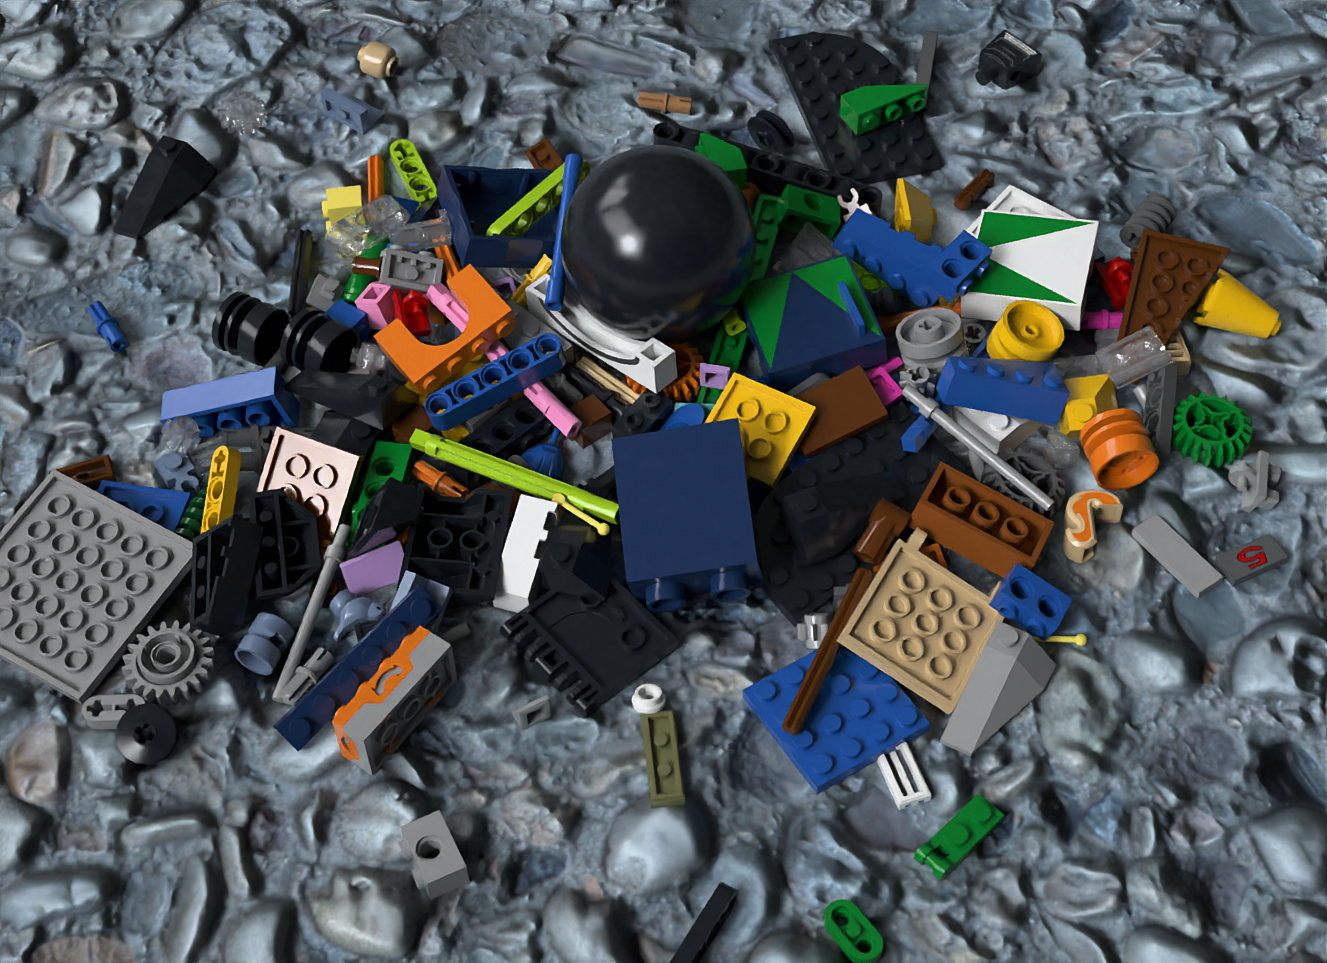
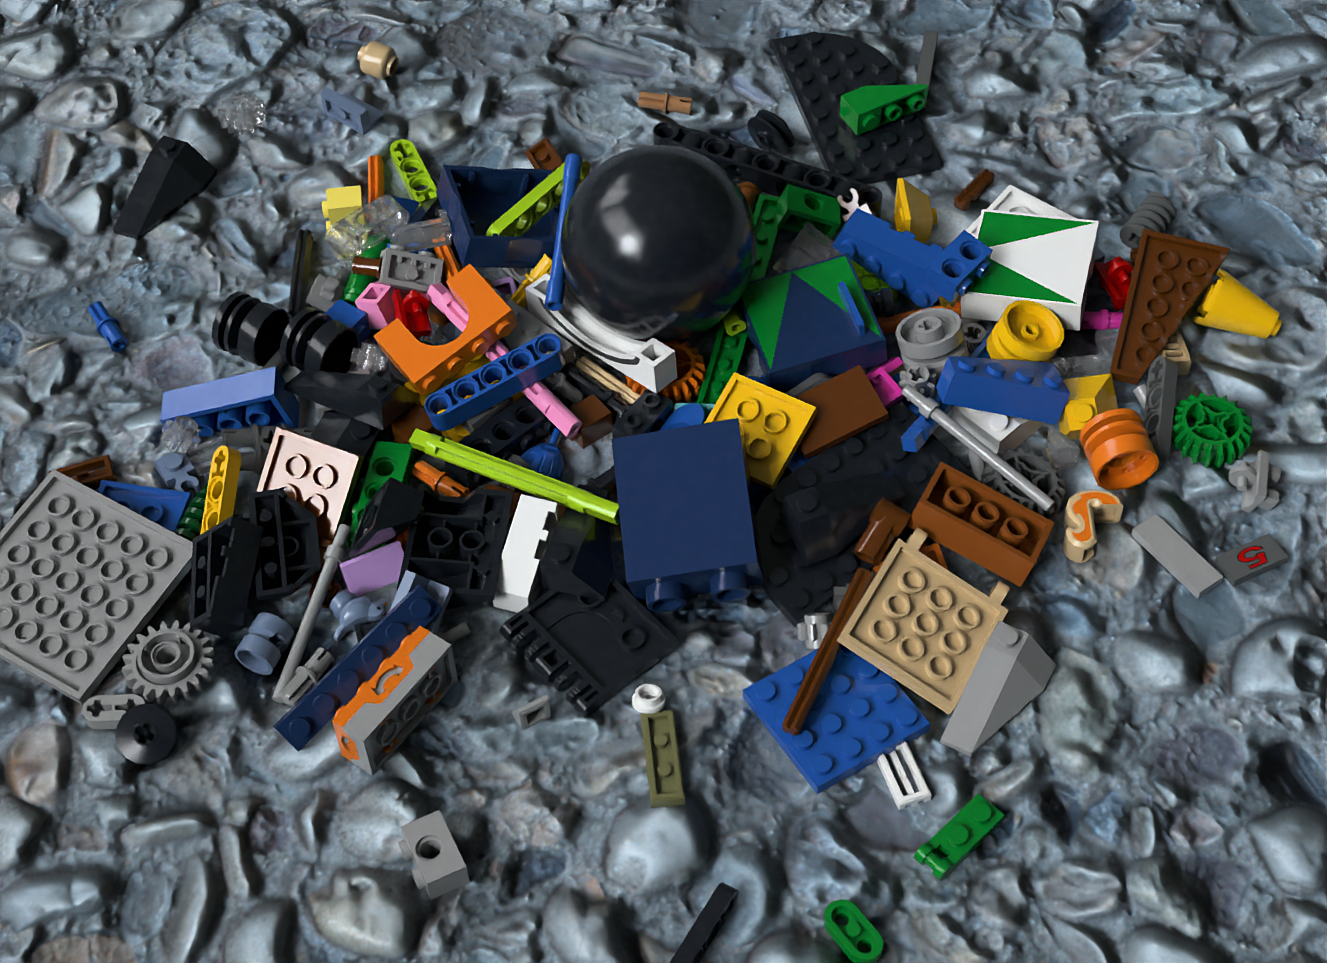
light yellow hinge [551,493,610,536] -> none
green slope [695,133,747,189] -> none
lavender slope [700,363,733,390] -> none
black torso [975,29,1042,90] -> none
blue brick [989,563,1073,641] -> none
light yellow hinge [1024,631,1088,646] -> none
clear plate [1095,325,1172,390] -> none

